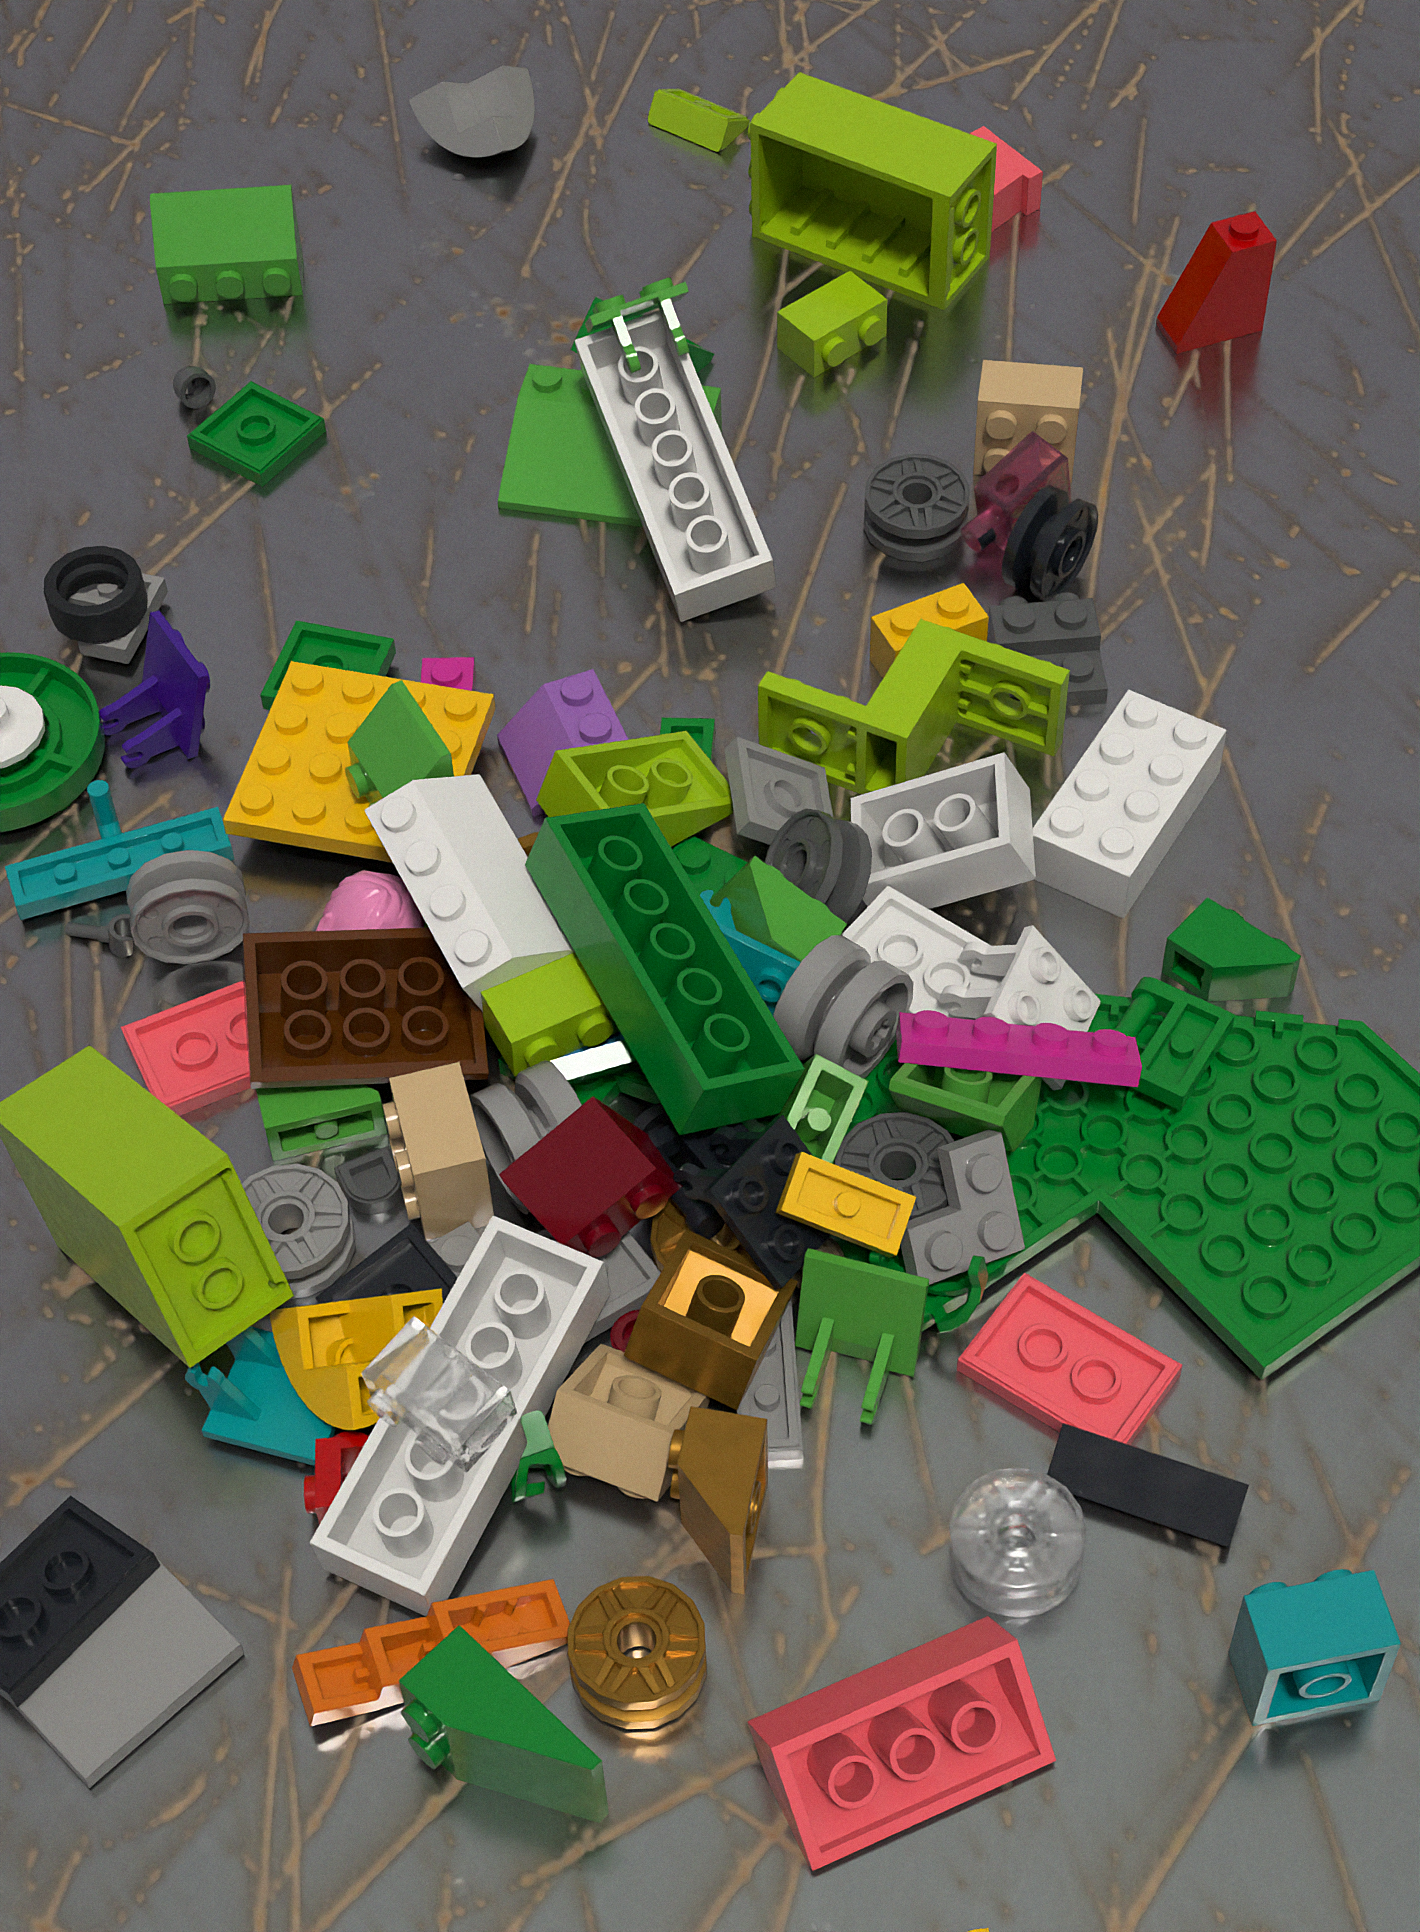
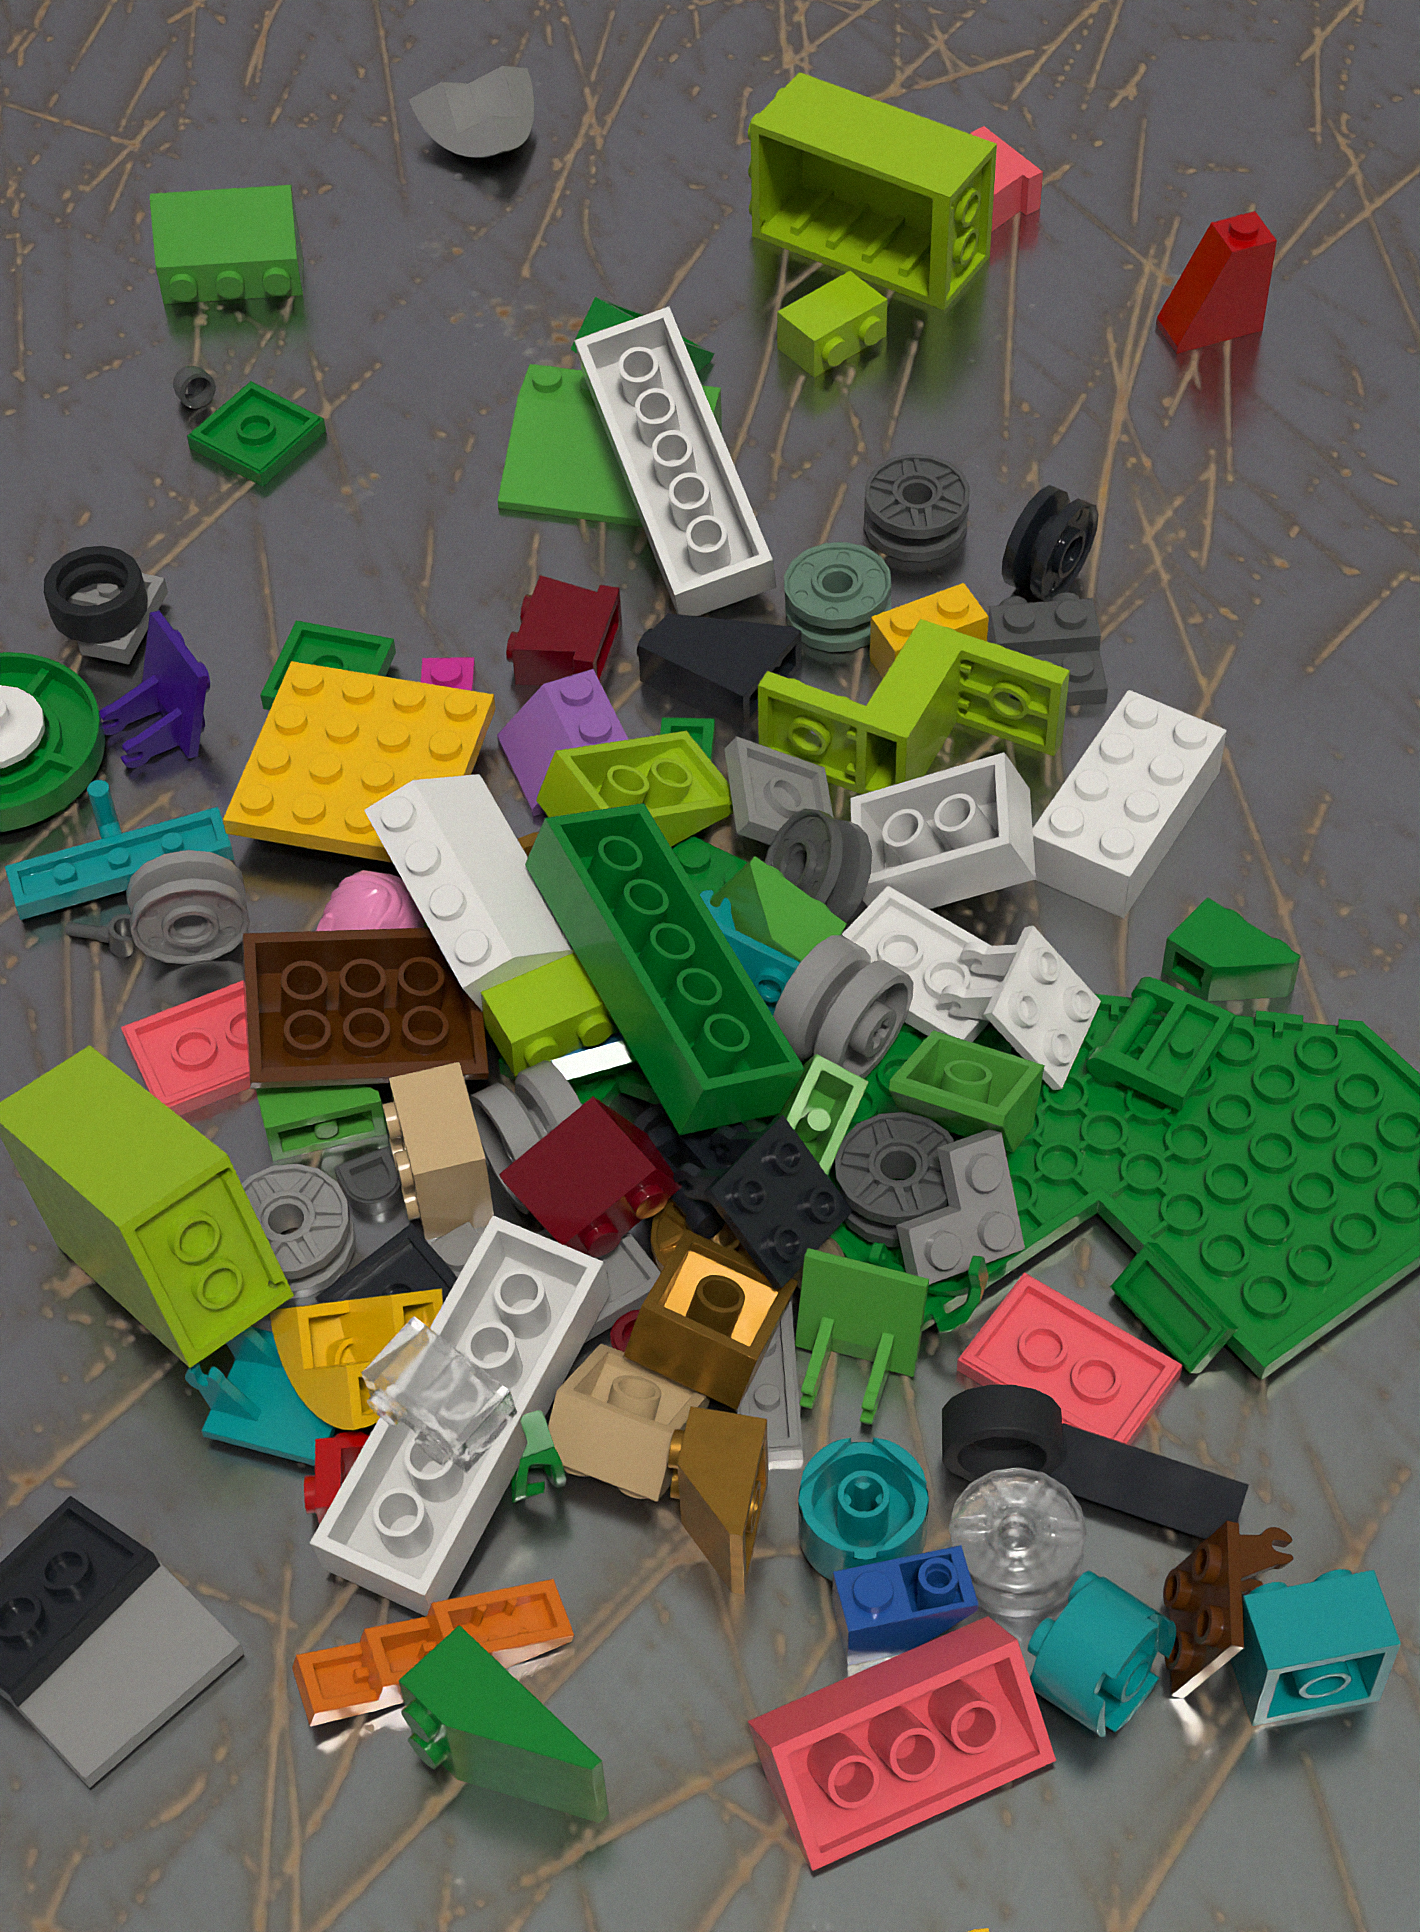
bright green slope [345,680,454,807] -> none
pearl gold wheel [568,1576,707,1729] -> none
bright green plate [585,277,689,373] -> none
lime slope [648,89,750,152] -> none
yellow plate [775,1152,916,1257] -> none
dark pink plate [896,1010,1142,1087] -> none
clear pink torso [961,431,1071,552] -> none
tan brick [973,360,1083,483] -> none
none -> dark red hips [506,575,622,686]
none -> black slope [636,613,802,732]
none -> sand green wheel [784,542,892,652]
none -> teal brick [798,1438,929,1582]
none -> blue slope [832,1545,979,1666]
none -> black tyre [942,1385,1063,1485]
none -> teal brick [1027,1570,1176,1737]
none -> green tile [1110,1242,1239,1373]
none -> reddish brown plate [1163,1521,1294,1698]

